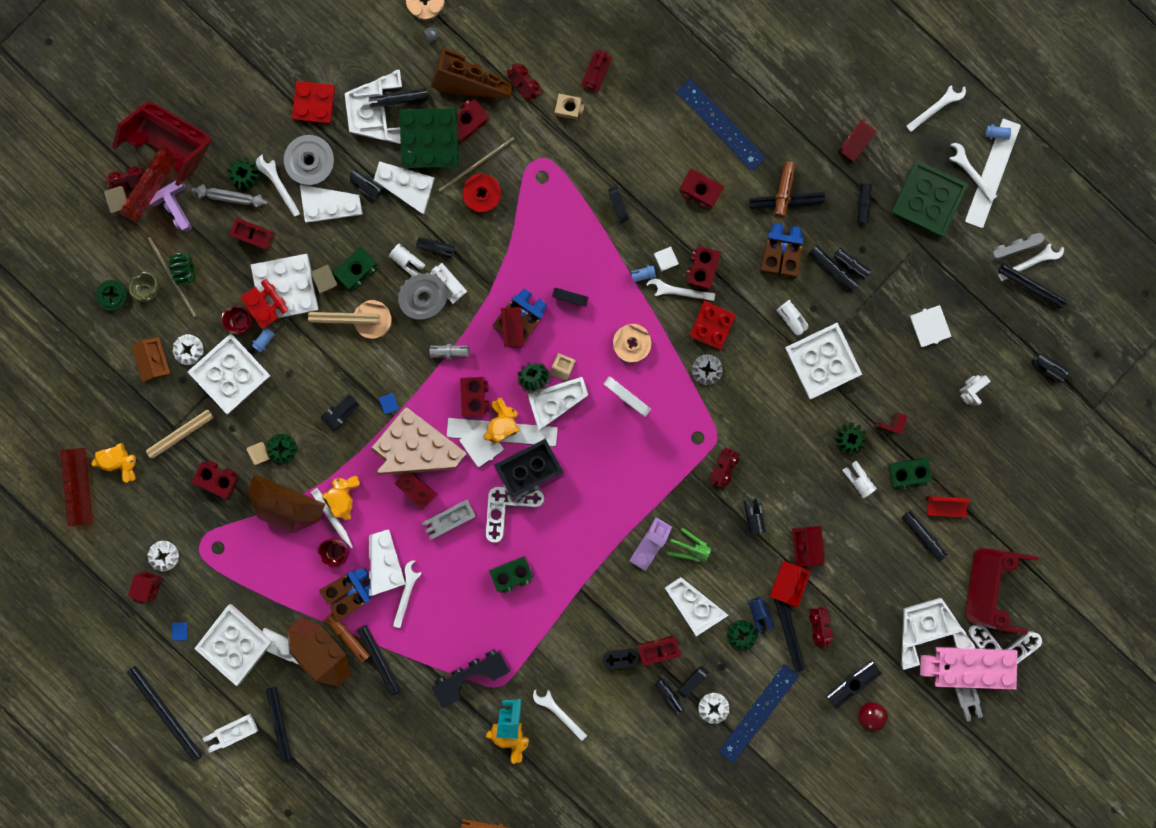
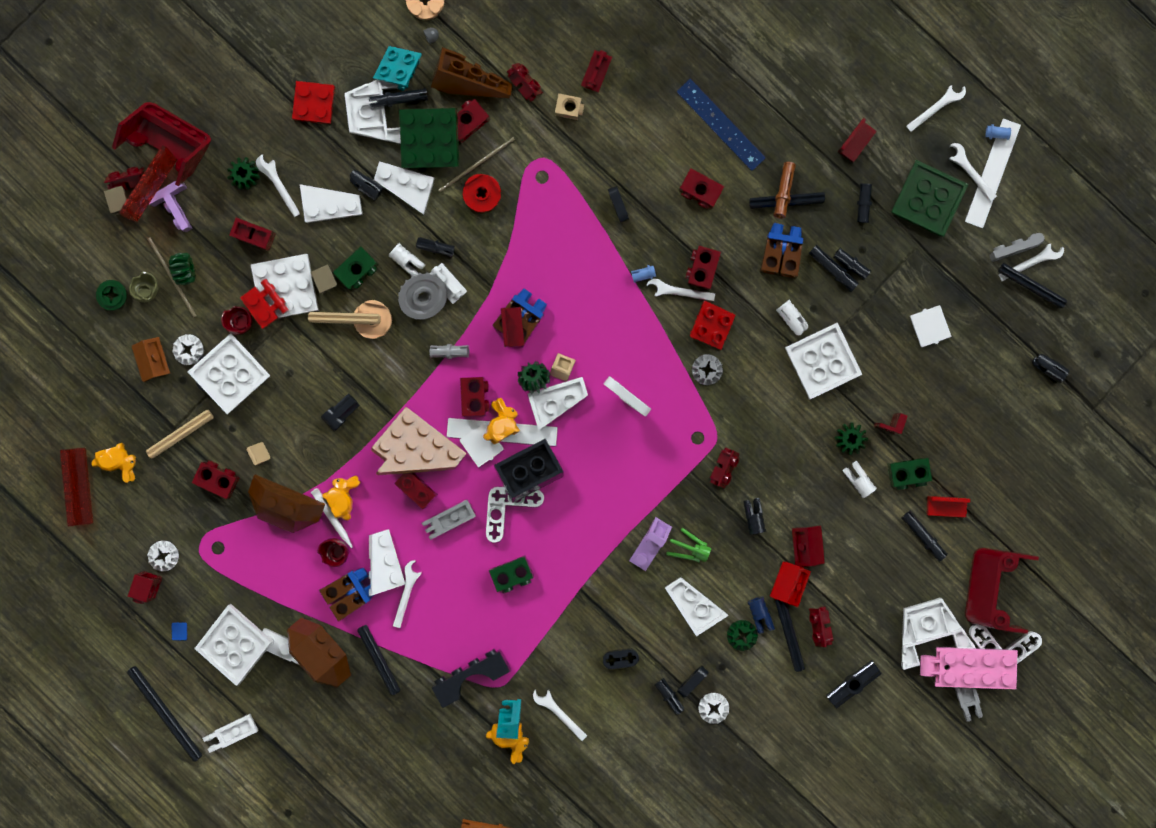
light grey wheel [192,184,267,209] -> none
medium blue pin [252,328,275,352] -> none
dark green gear [266,434,297,464] -> none
black axle [266,686,292,762] -> none
light grey gear [284,135,334,185] -> none
dark orange pin [324,612,370,663] -> none
blue sticker [379,393,399,414] -> none
black beam [551,287,589,307] -> none
light nougat plate [613,324,651,362] -> none
dark red brick [638,635,680,666] -> none
white slope [654,247,679,272] -> none
dark blue sticker [719,664,799,763] -> none
dark red hair [858,702,888,732] -> none
white bracket [959,375,991,405] -> none
none -> teal hinge [373,46,422,91]

